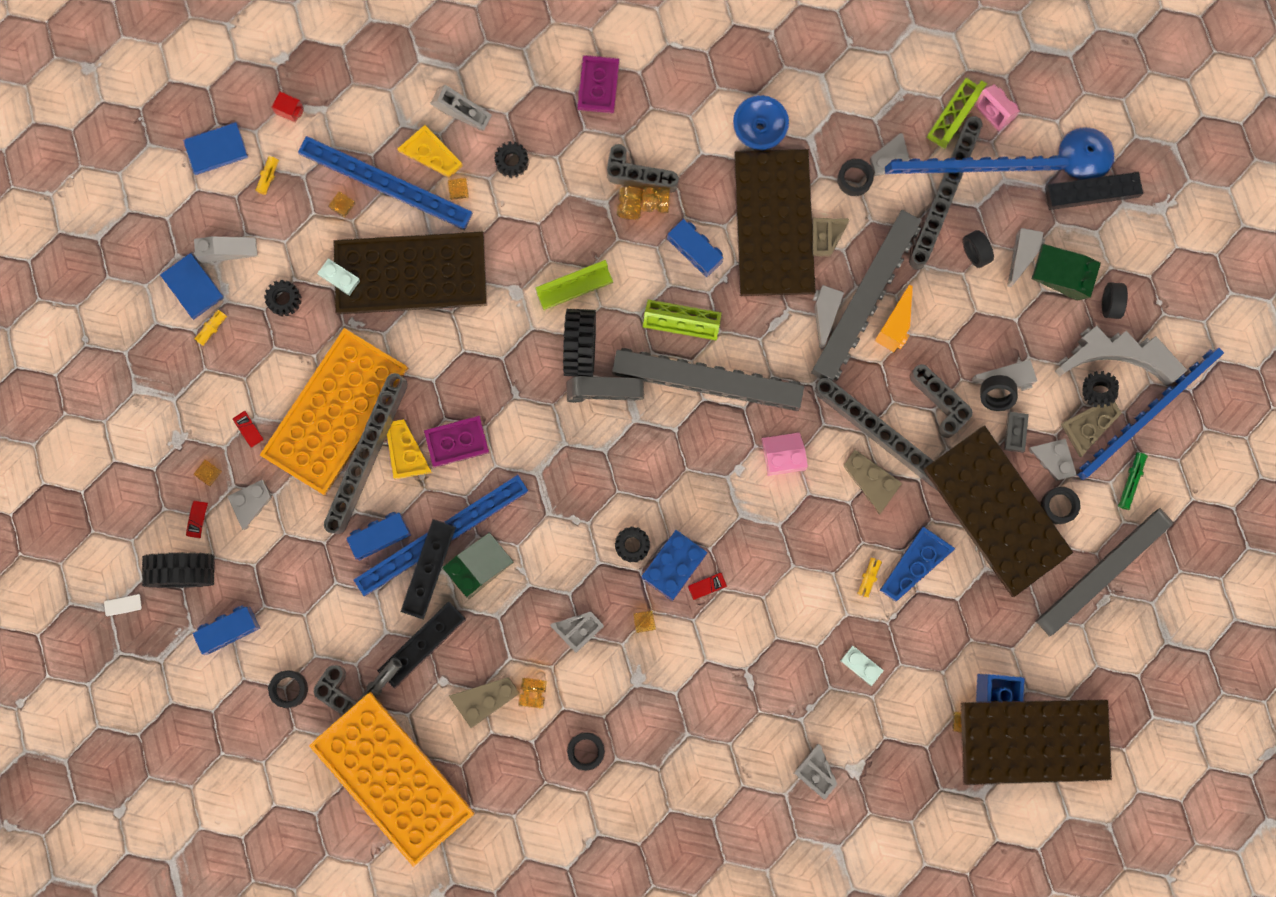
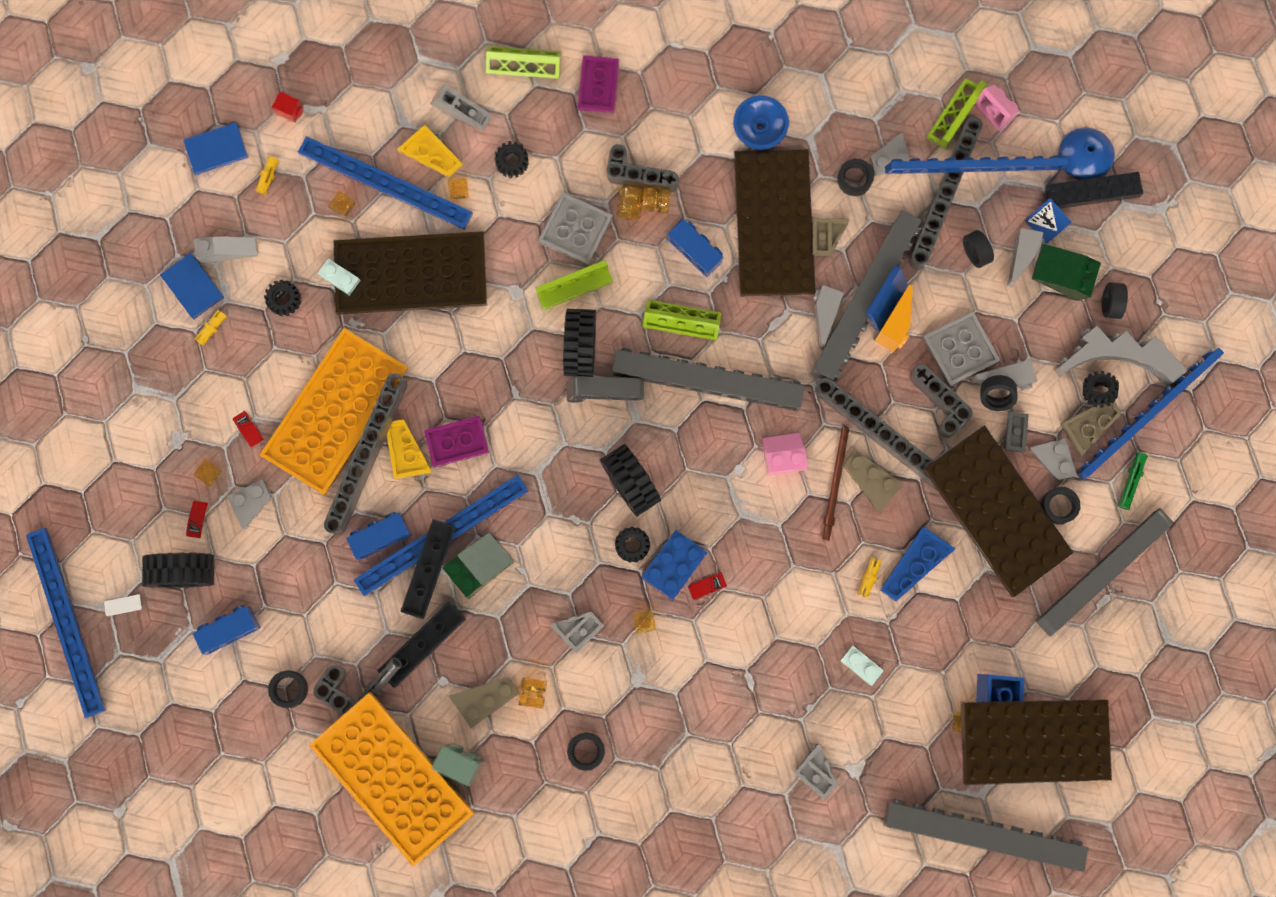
none -> blue plate [26,528,106,718]
none -> sand green brick [431,743,485,786]
none -> lime fence [486,46,561,79]
none -> light grey plate [538,192,613,266]
none -> black tyre [600,444,661,517]
none -> copper bar [822,427,849,541]
none -> blue tile [866,266,908,332]
none -> dark grey brick [883,799,1089,872]
none -> light grey plate [922,312,1000,387]
none -> blue sticker [1025,198,1072,244]

